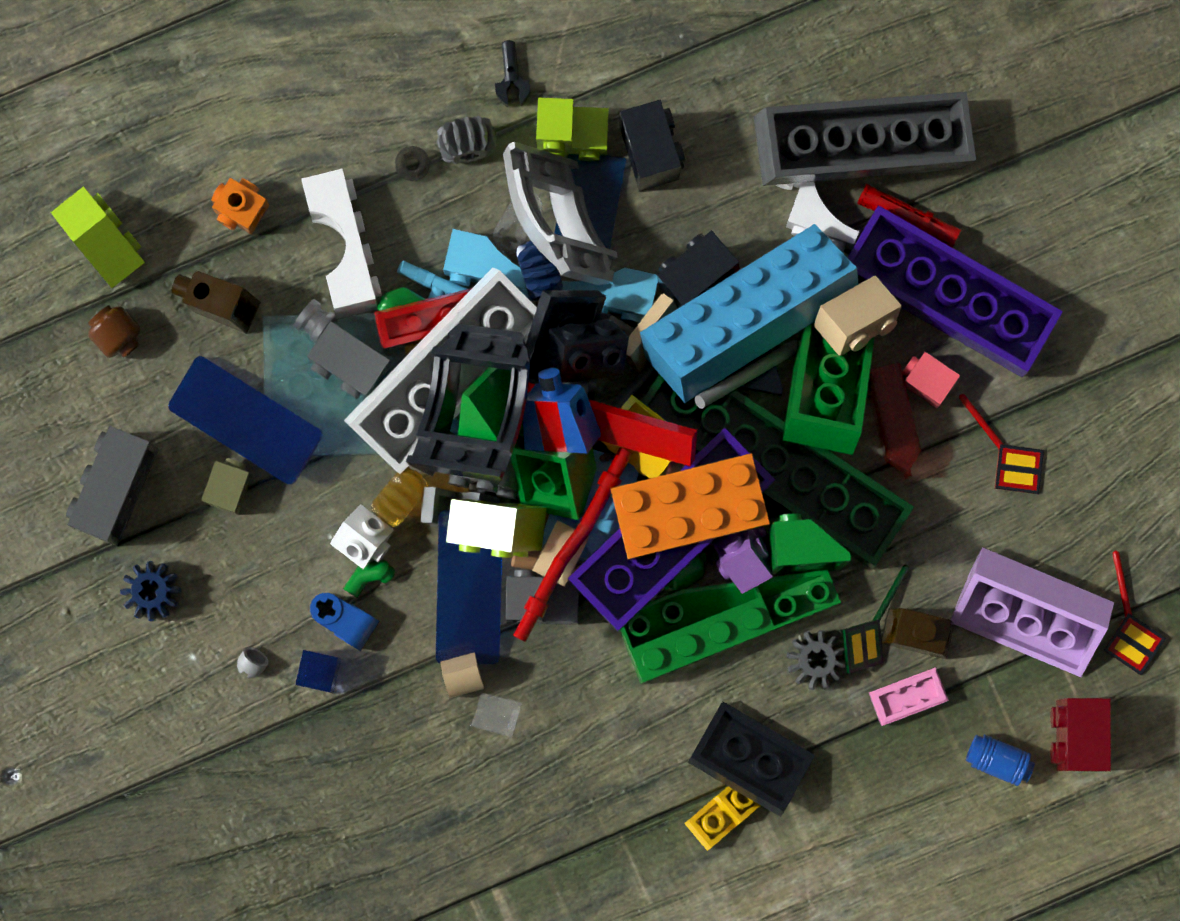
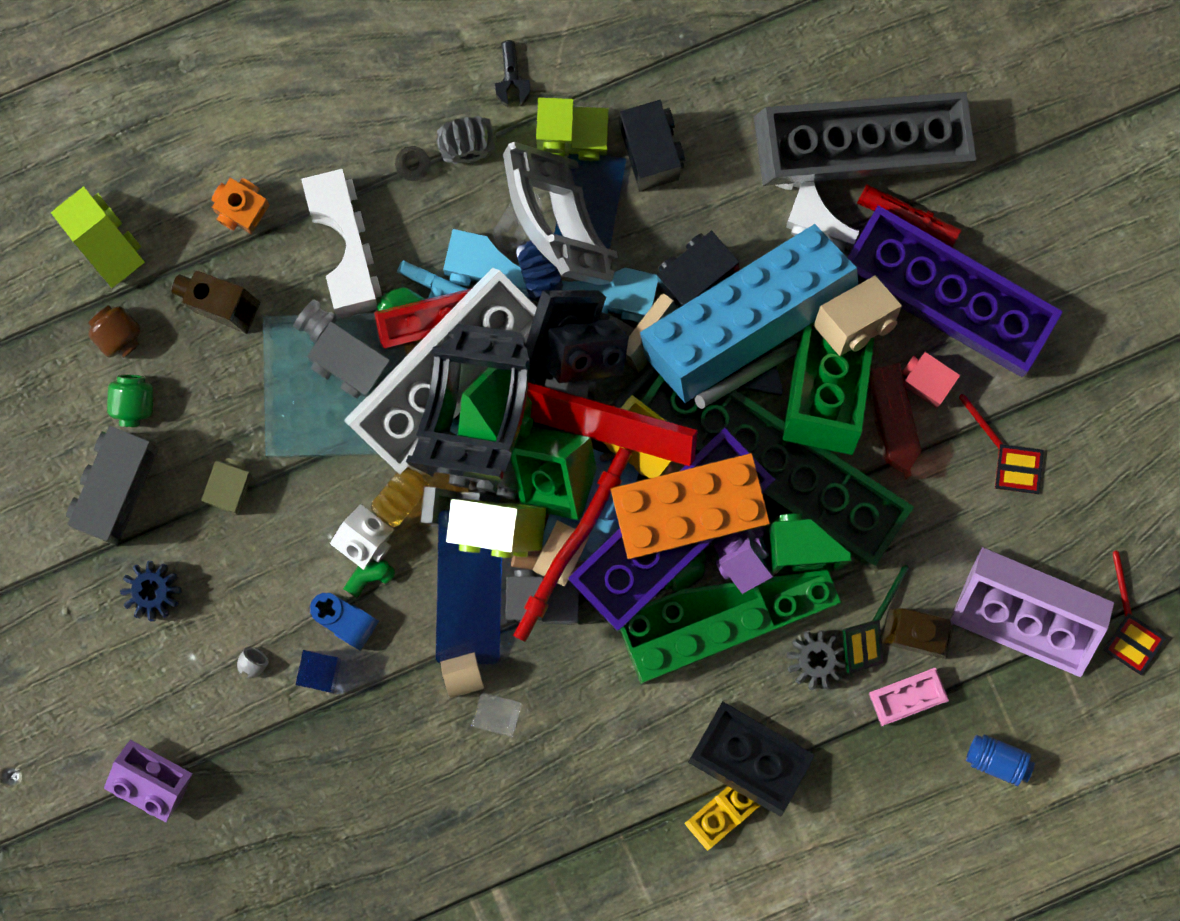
clear blue piece [168,356,323,485] -> none
blue torso [523,368,601,454] -> none
dark red brick [1050,698,1111,772] -> none
none -> medium lavender brick [104,740,193,823]
none -> green head [107,374,153,427]

